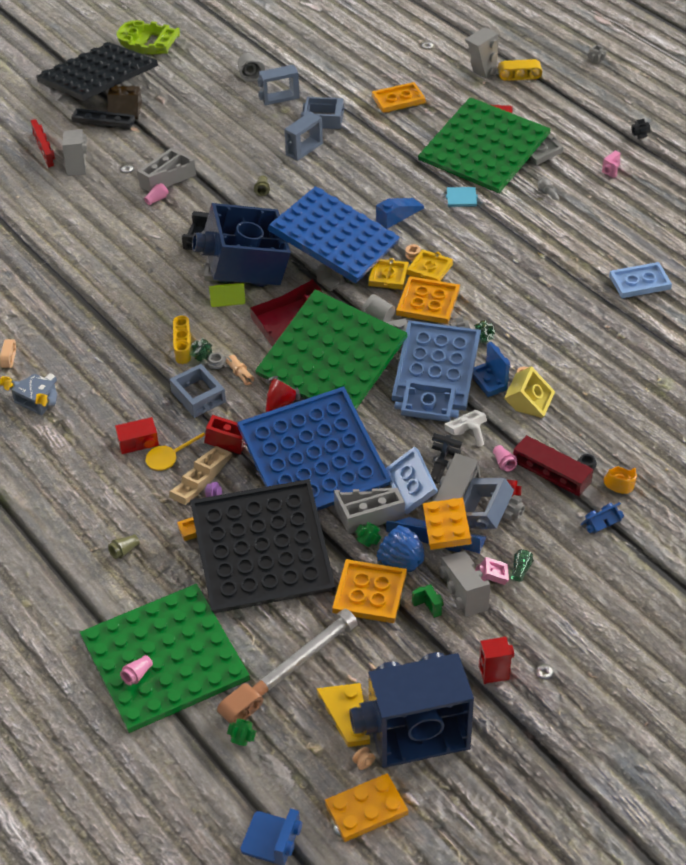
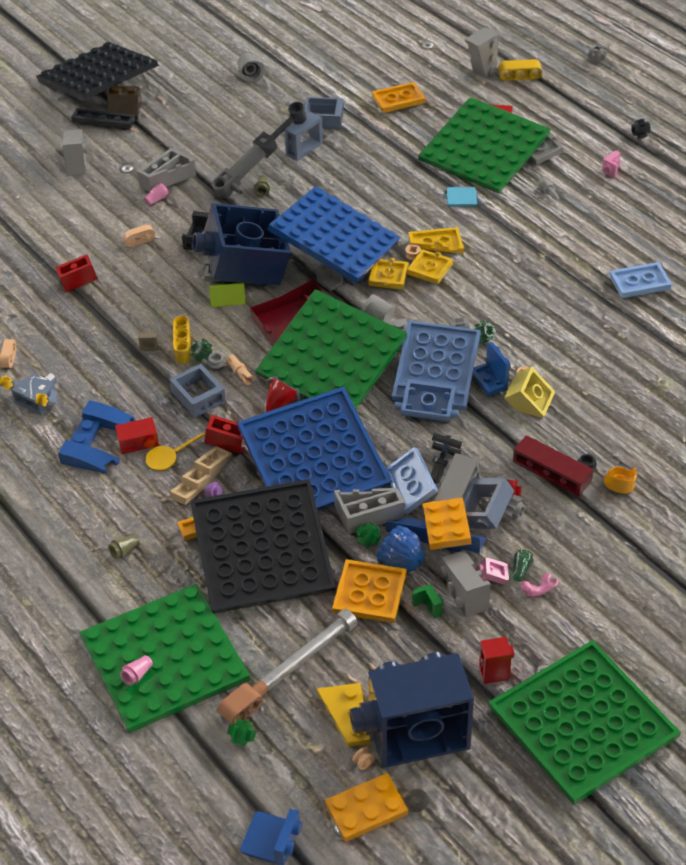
red plate [30,119,55,168] -> none
lime slope [116,20,180,55] -> none
sand blue window [257,64,300,106] -> none
blue slope [376,198,424,229] -> none
light orange plate [396,276,460,324] -> none
white plate [444,410,487,447] -> none
bright pink cone [493,445,517,472] -> none
blue hinge [581,502,624,534] -> none
none -> red brick [55,254,98,292]
none -> blue wedge [58,400,135,473]
none -> light nougat beam [123,225,155,247]
none -> dark tan plate [138,332,159,351]
none -> dark grey piece [212,102,307,199]
none -> clear smoke plate [405,789,428,812]
none -> yellow wing [408,227,464,254]
none -> green plate [488,640,681,805]
none -> bright pink piece [520,573,558,597]

